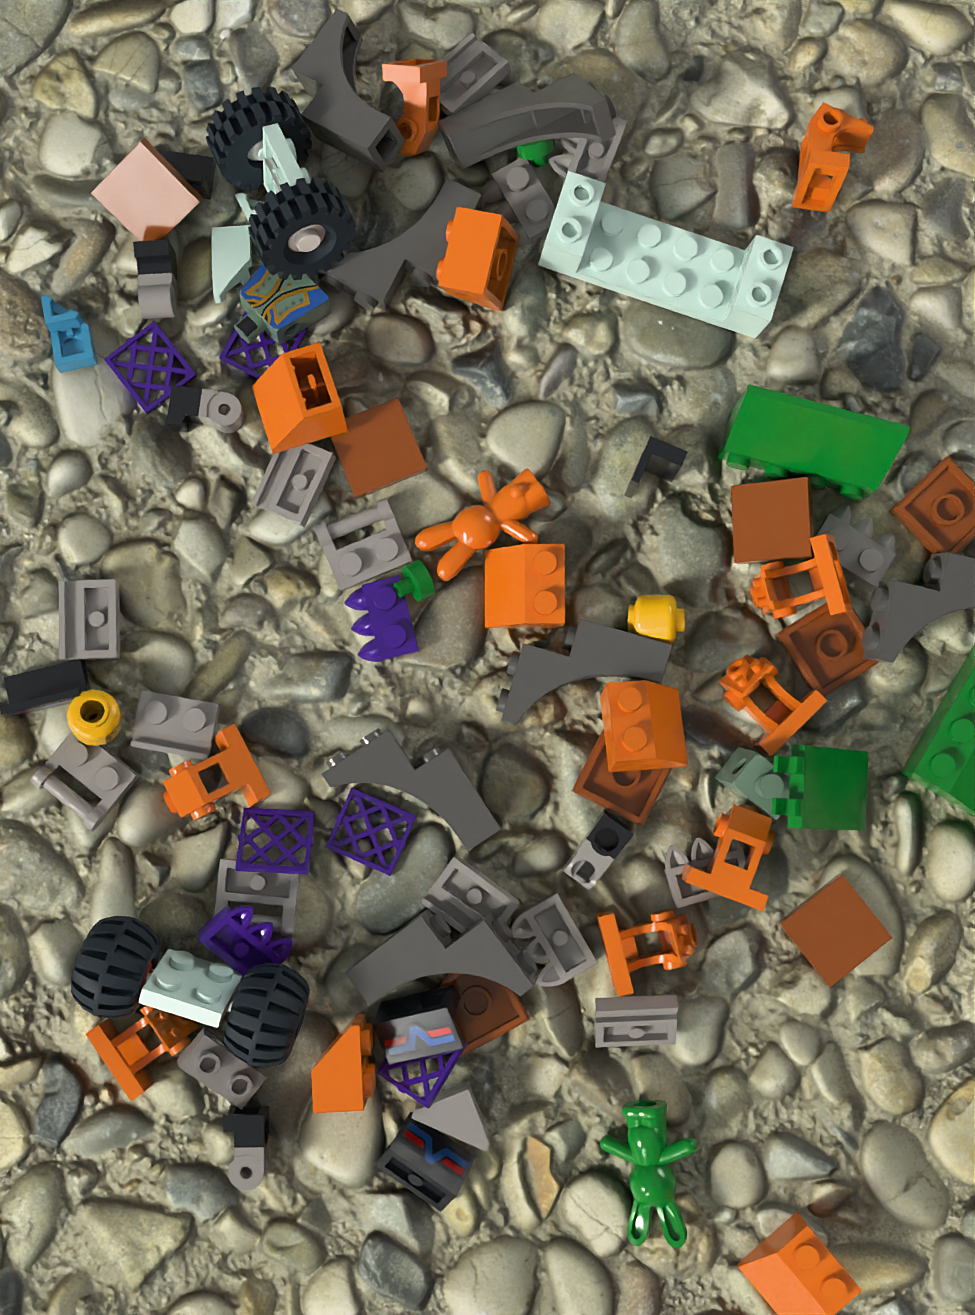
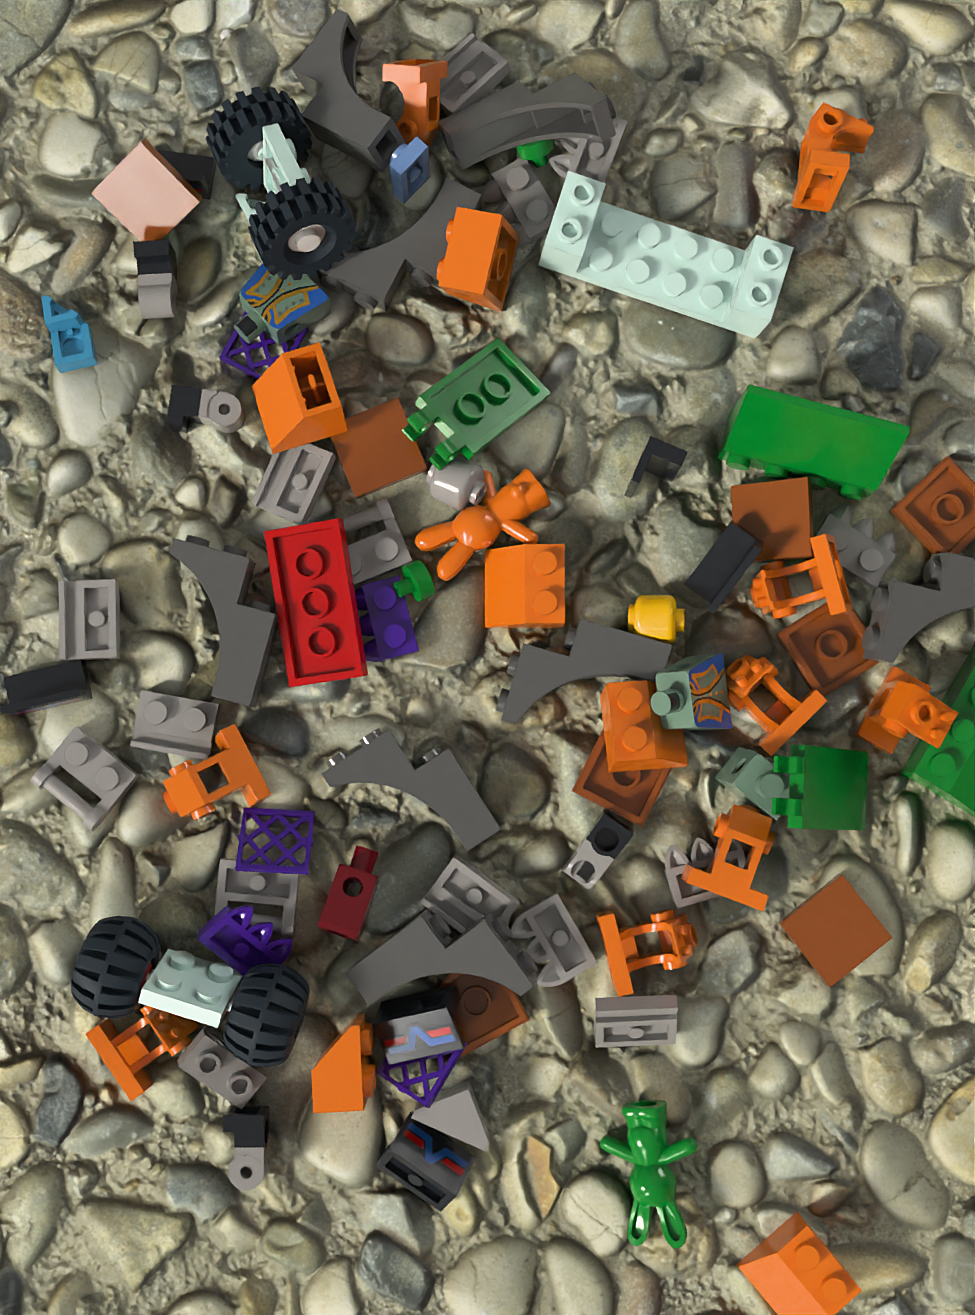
yellow head [67,689,123,746] -> none
dark purple window [104,321,197,415] -> none
light aqua slope [212,225,253,303] -> none
dark purple window [325,787,417,876] -> none
none -> dark grey arch [169,535,279,708]
none -> red plate [264,518,368,687]
none -> dark red torso [317,846,379,943]
none -> medium blue plate [389,136,430,204]
none -> green tile [402,338,551,471]
none -> light grey head [426,454,487,511]
none -> sand green torso [651,653,732,731]
none -> black panel [684,520,764,614]
none -> orange tile [854,666,958,754]

